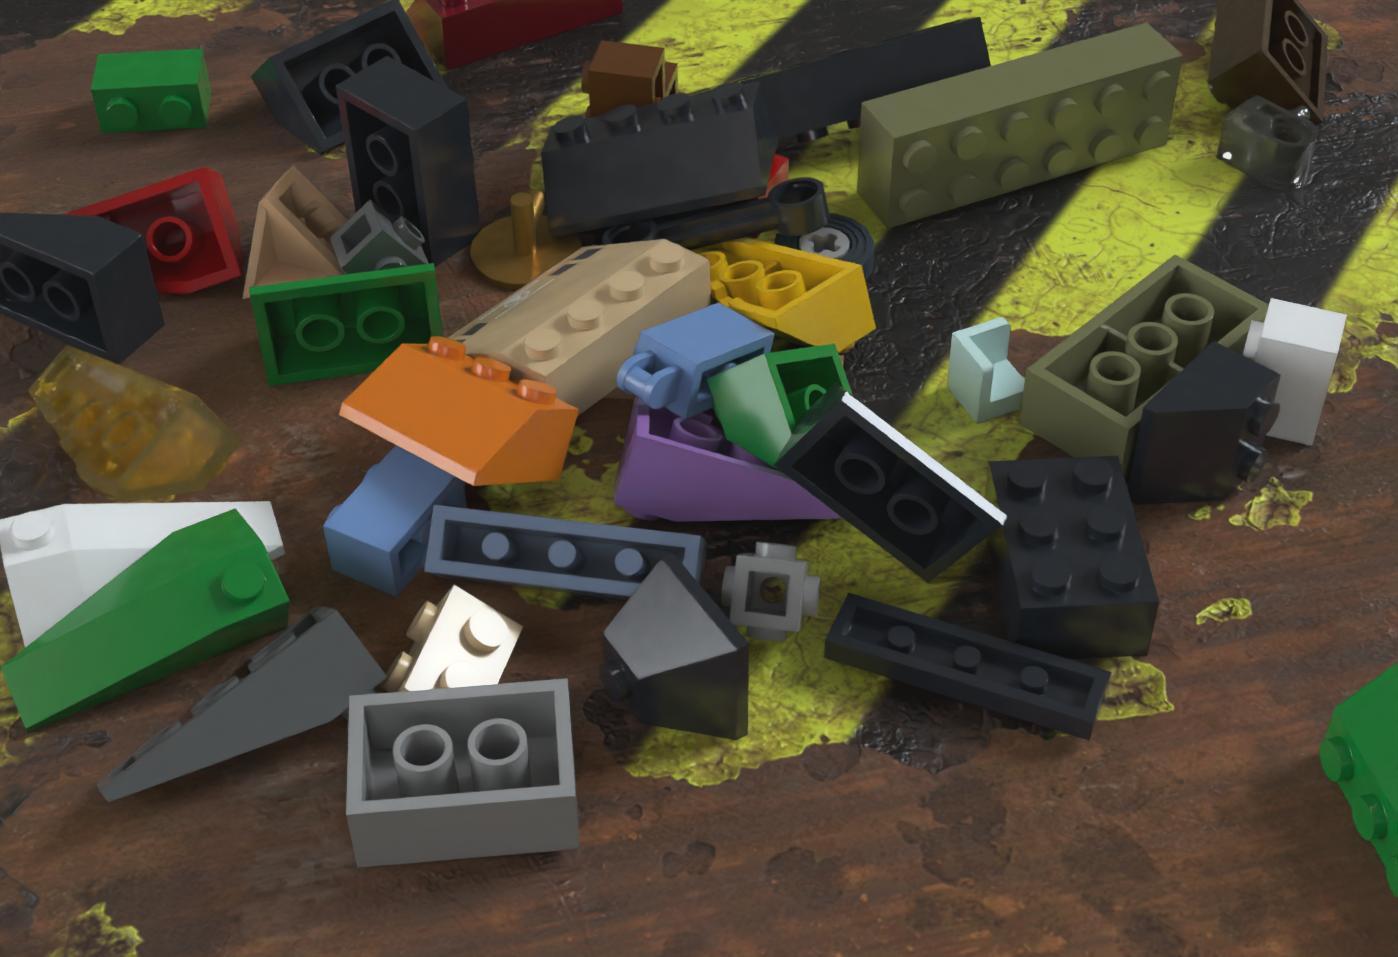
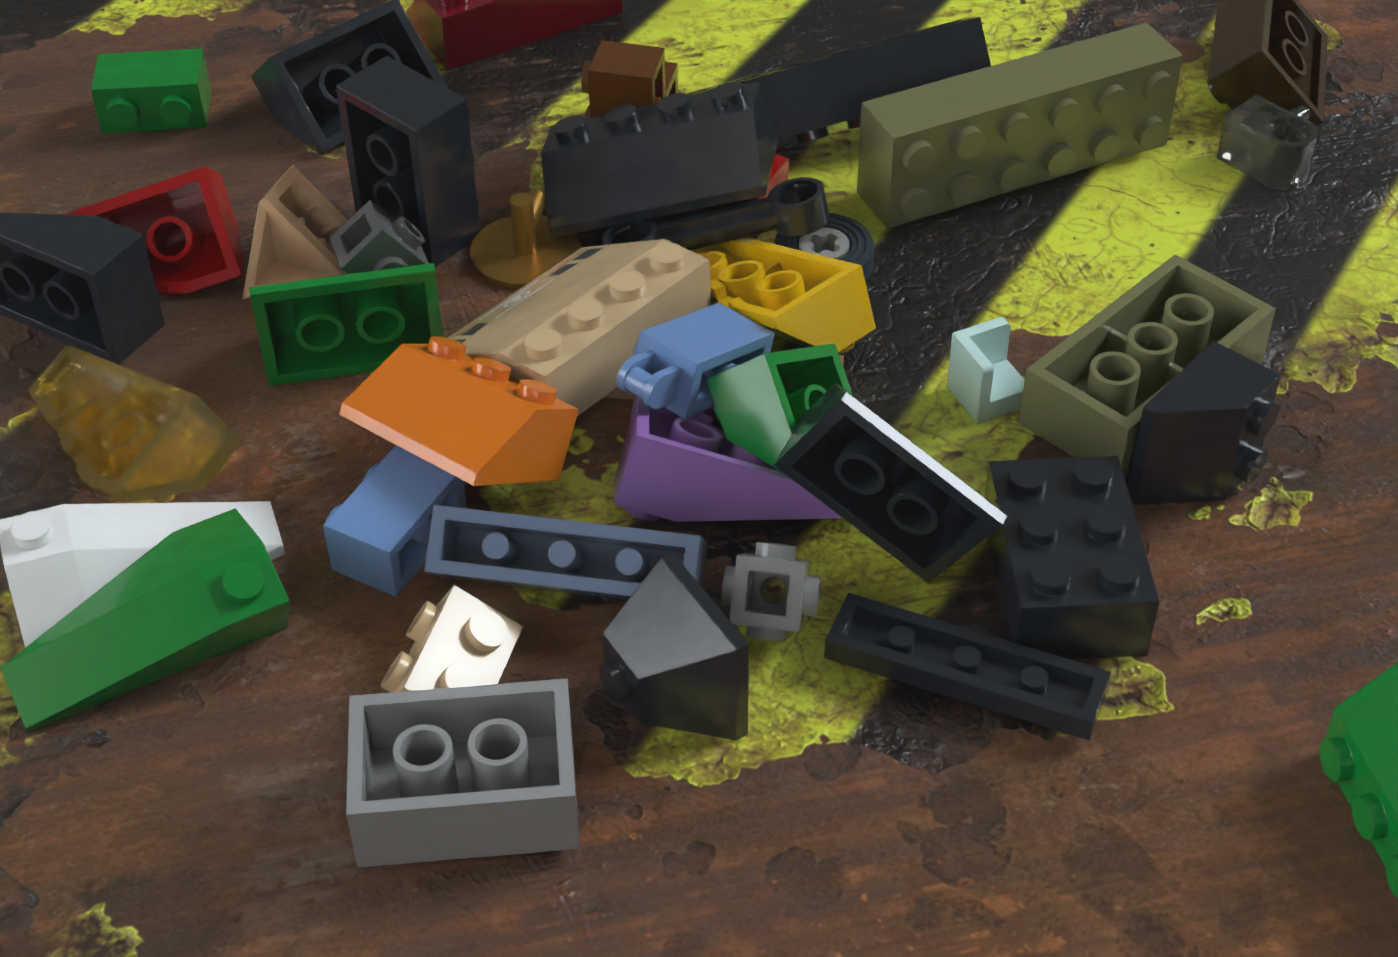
dark grey wedge [97,605,387,803] -> none
white brick [1243,298,1347,446] -> none

